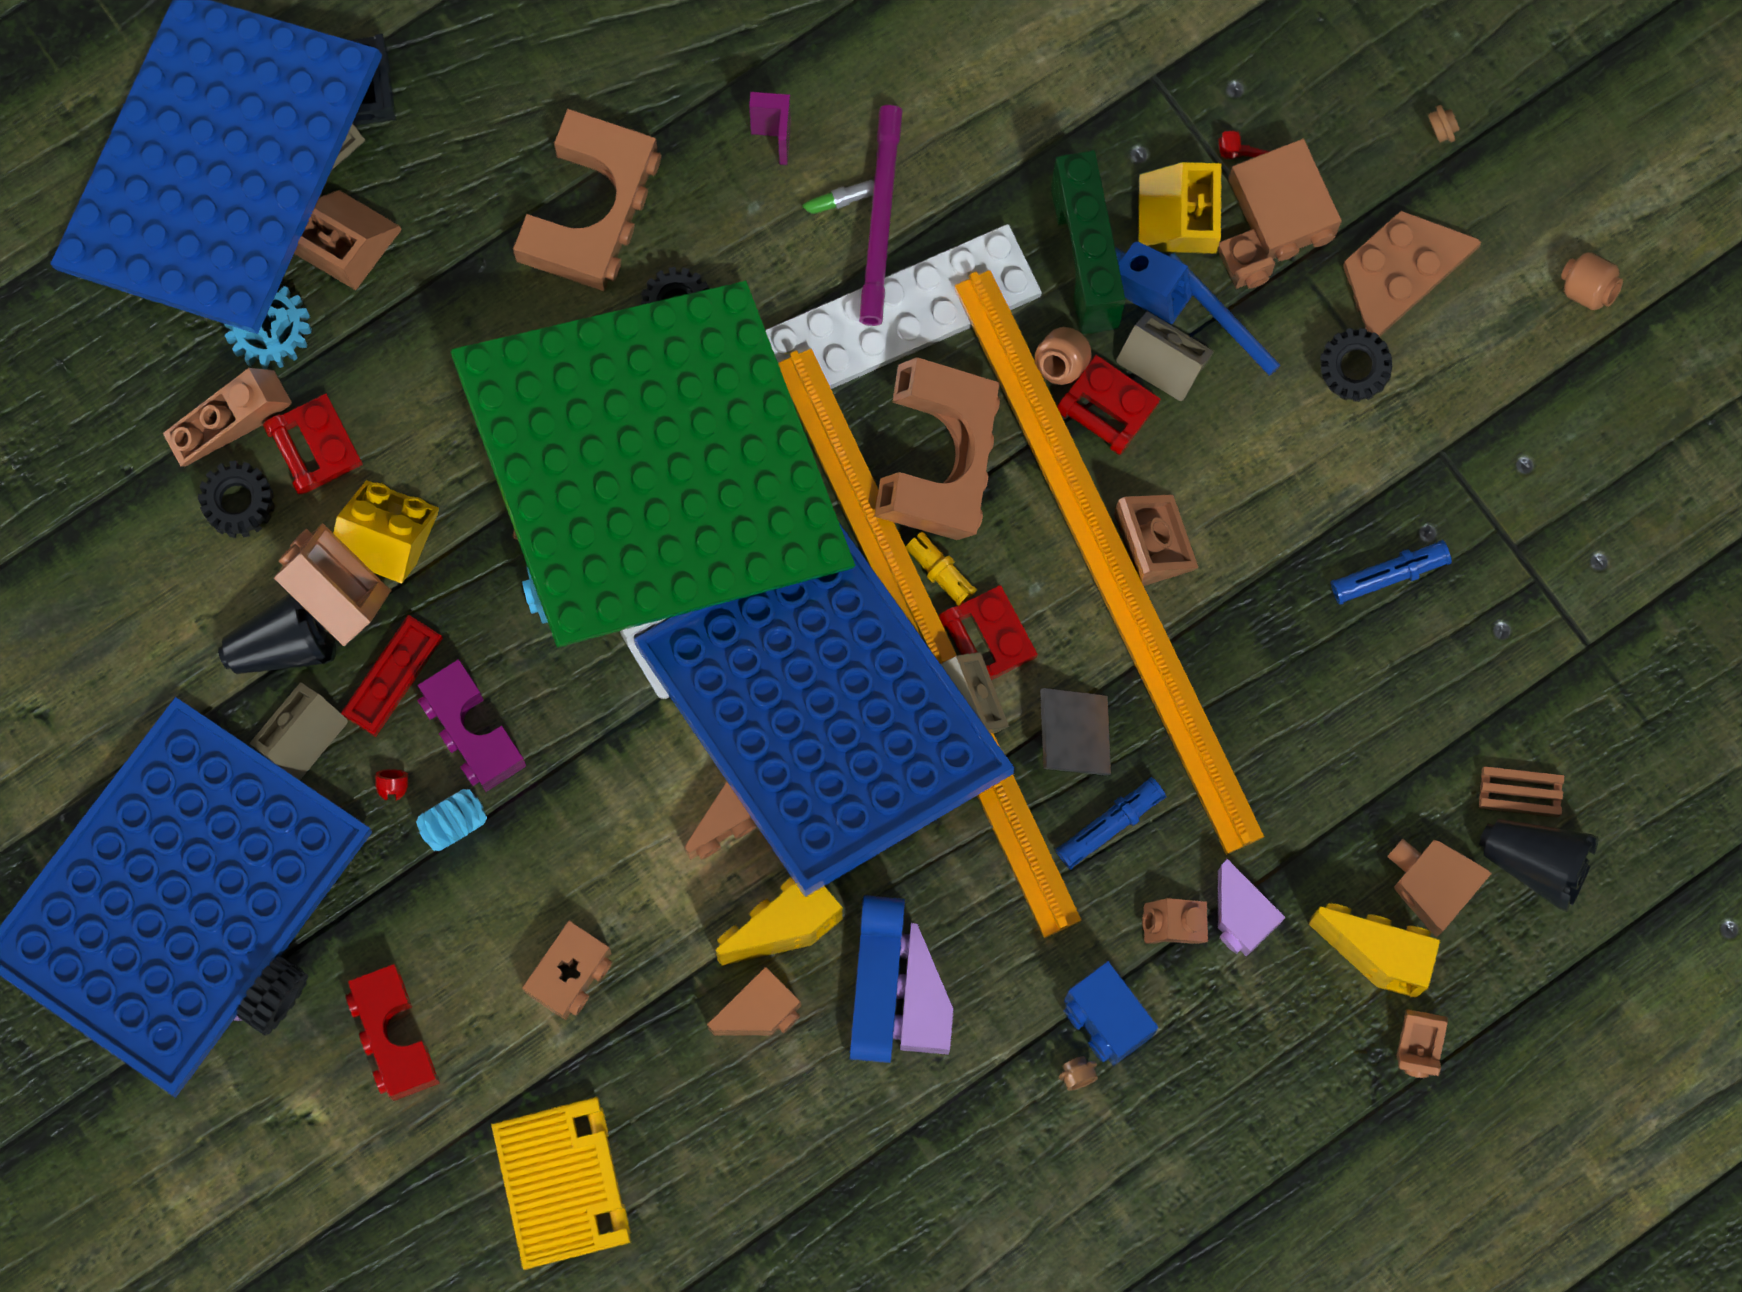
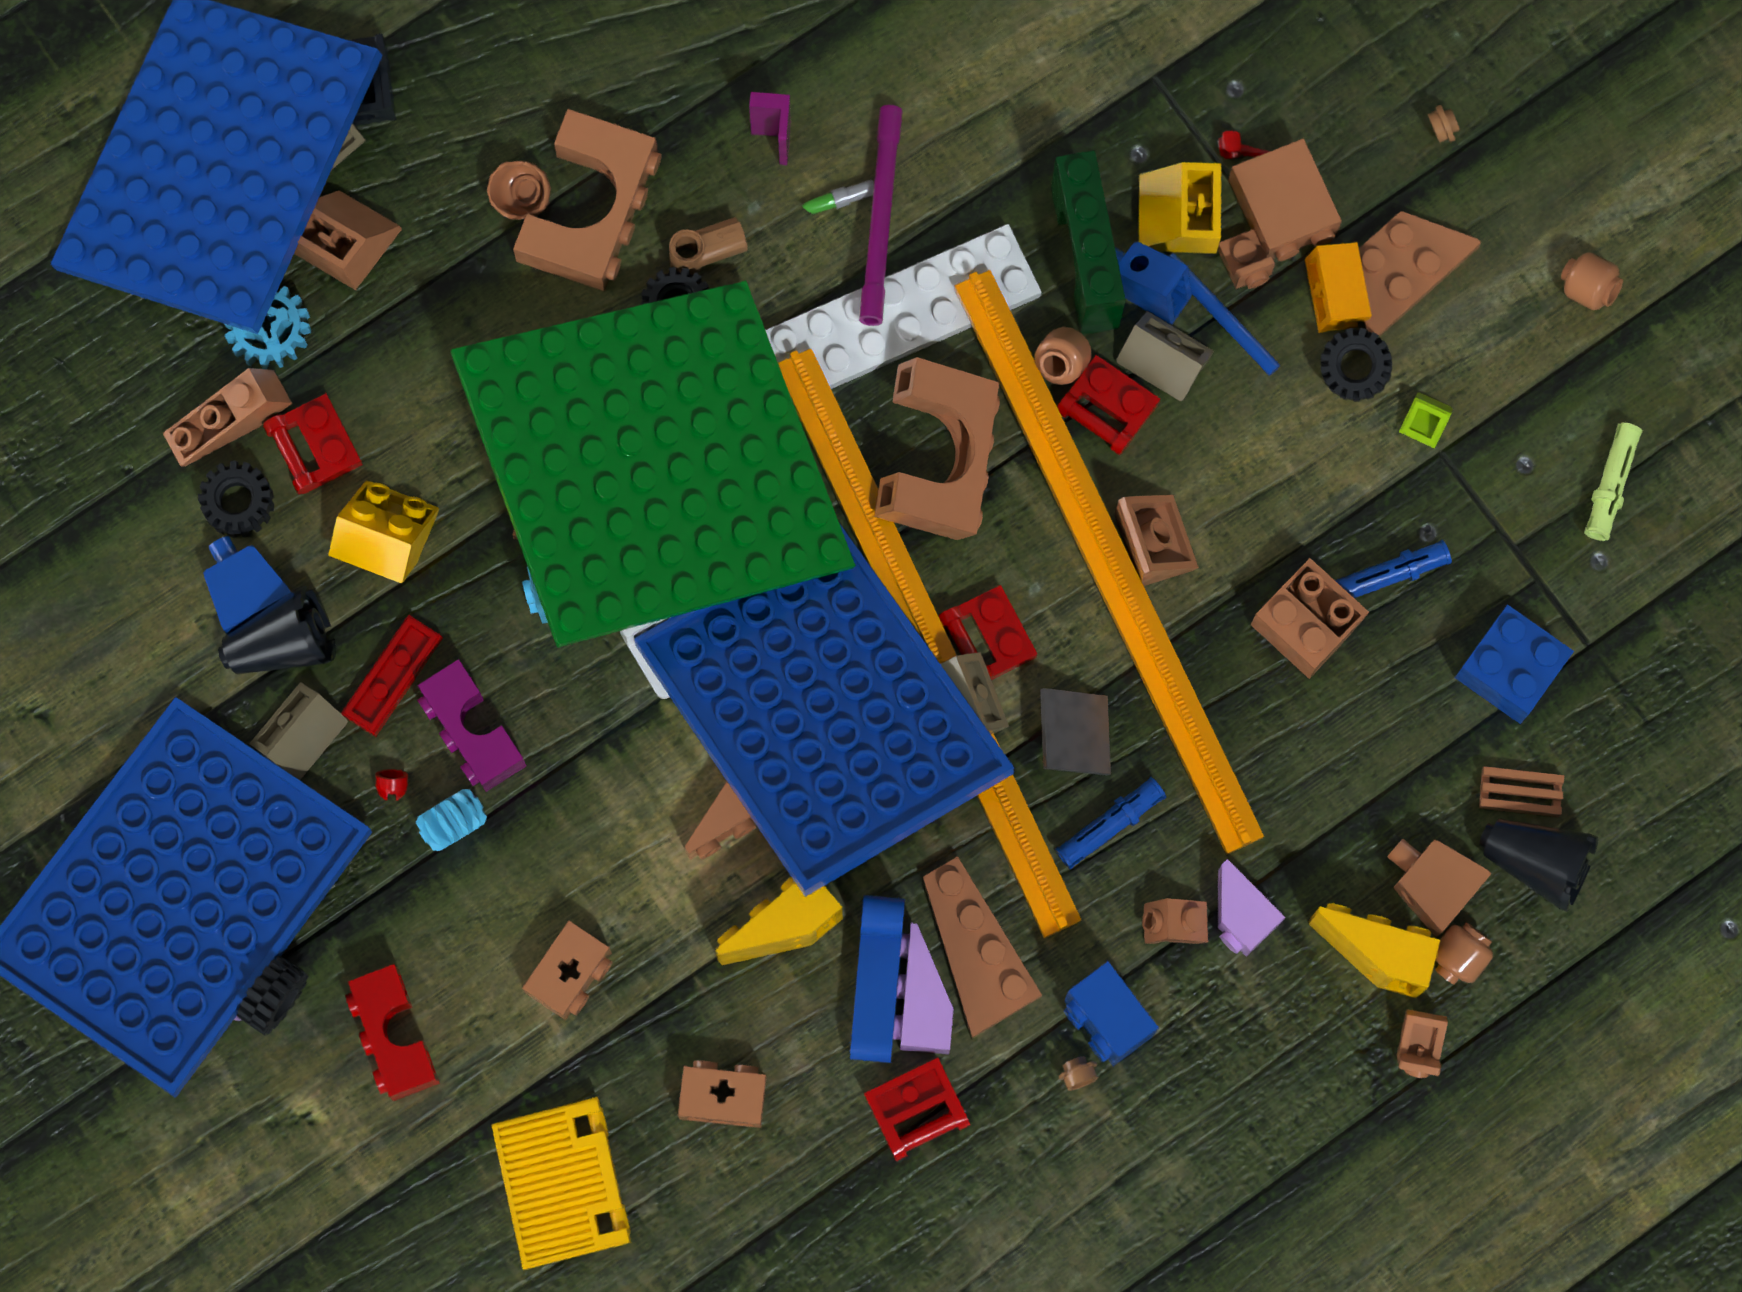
nougat window [274,523,391,646] -> none
nougat slope [707,967,801,1036] -> none
yellow pin [906,532,977,606] -> none
none -> blue torso [203,536,291,634]
none -> nougat hair [487,161,551,220]
none -> medium nougat piece [669,217,748,275]
none -> nougat brick [678,1061,767,1128]
none -> red plate [864,1058,970,1161]
none -> nougat wing [923,856,1042,1038]
none -> nougat slope [1251,558,1369,679]
none -> light orange hinge [1304,242,1372,333]
none -> lime slope [1399,392,1453,449]
none -> nougat head [1435,922,1493,985]
none -> blue brick [1454,604,1574,724]
none -> yellowish green pin [1584,422,1642,541]

